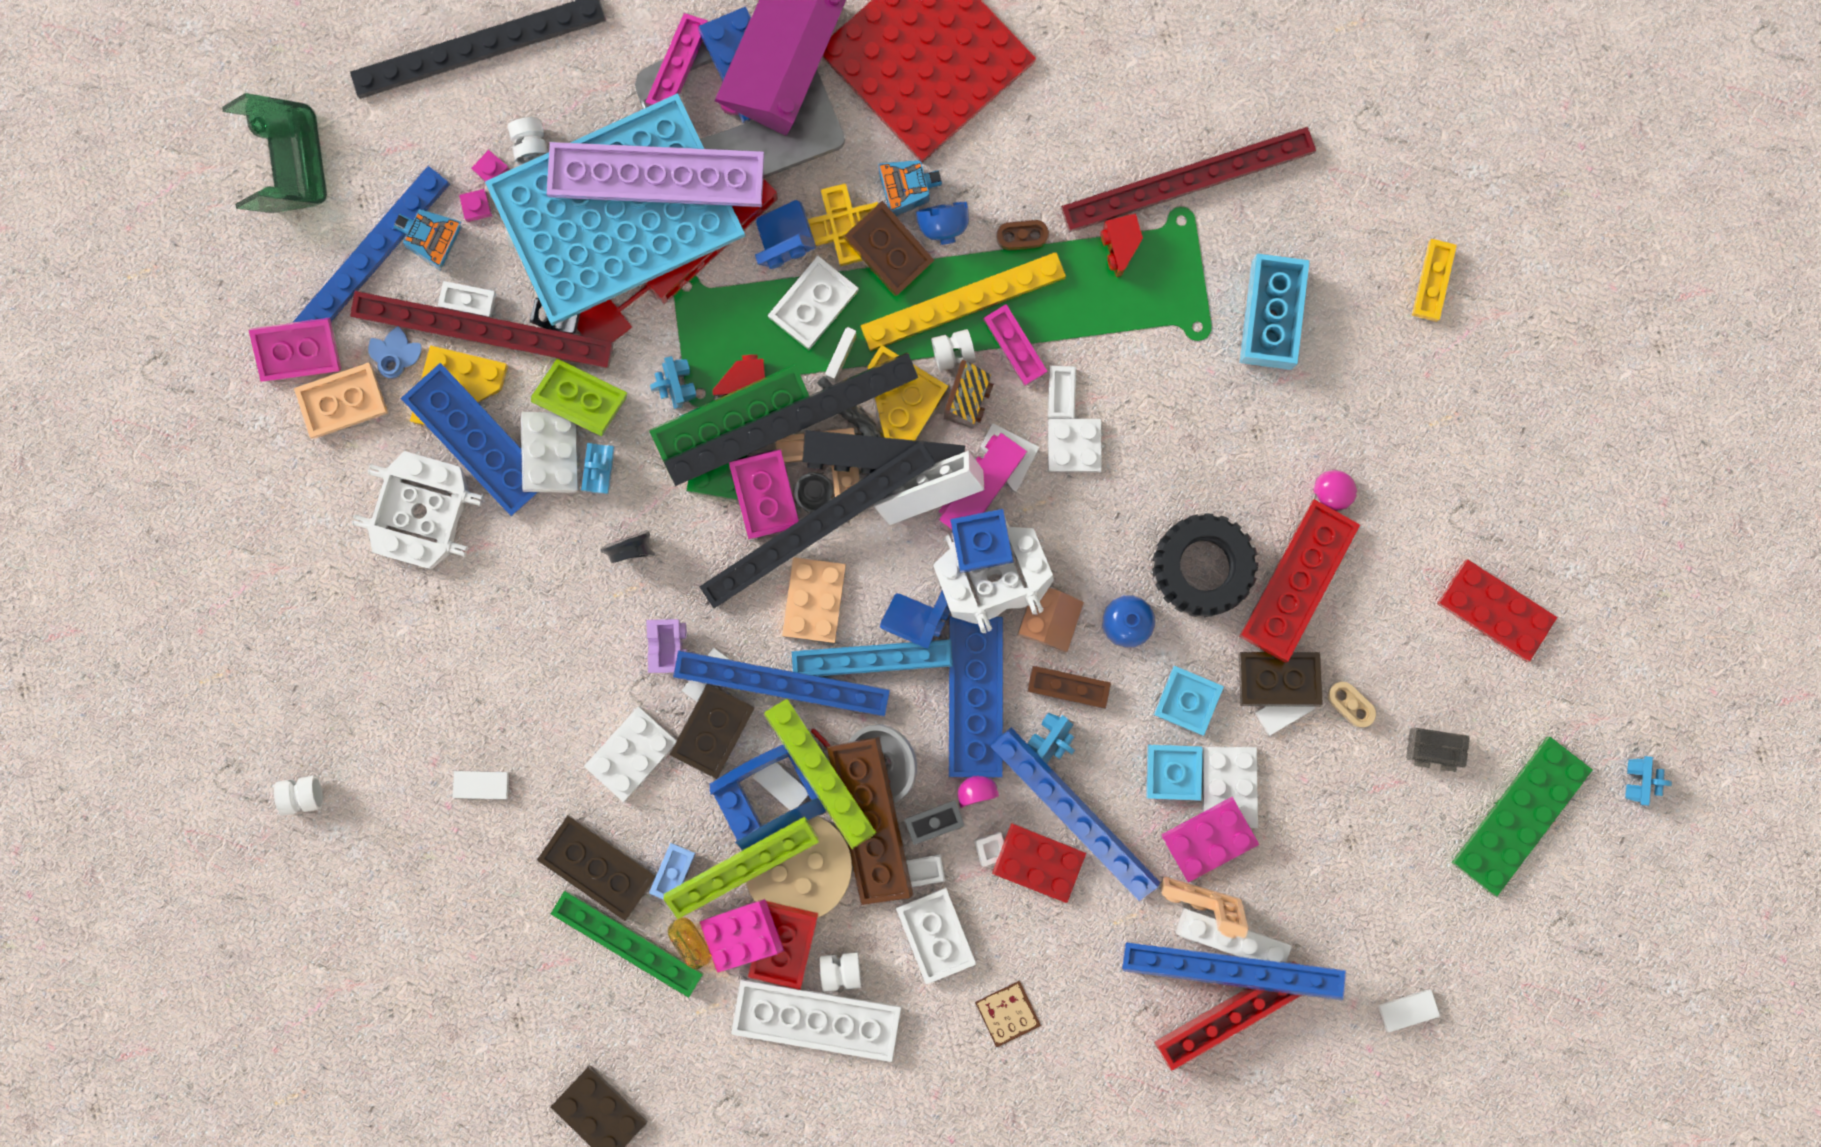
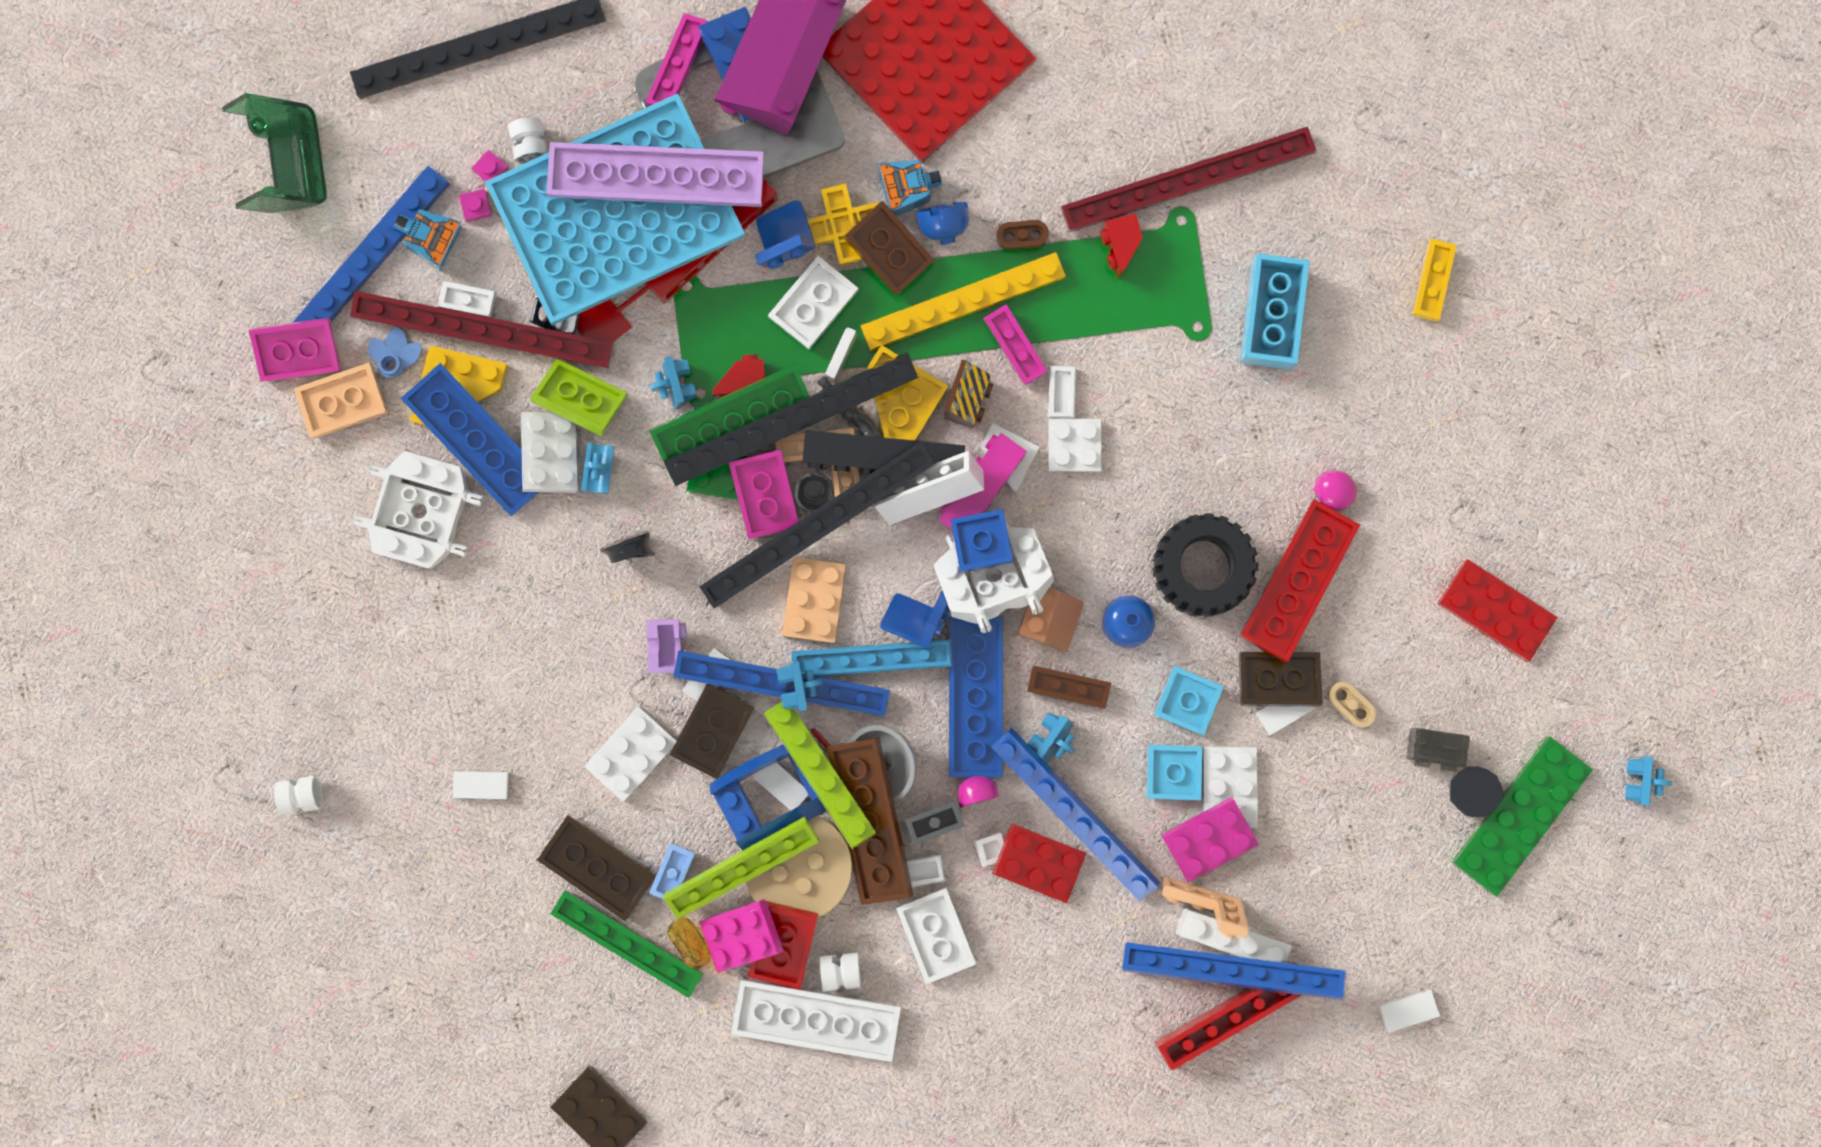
white wheel [931,329,976,371] -> none
tan sticker [975,980,1041,1048] -> none
none -> dark azure hips [776,660,823,711]
none -> black hat [1449,766,1504,818]

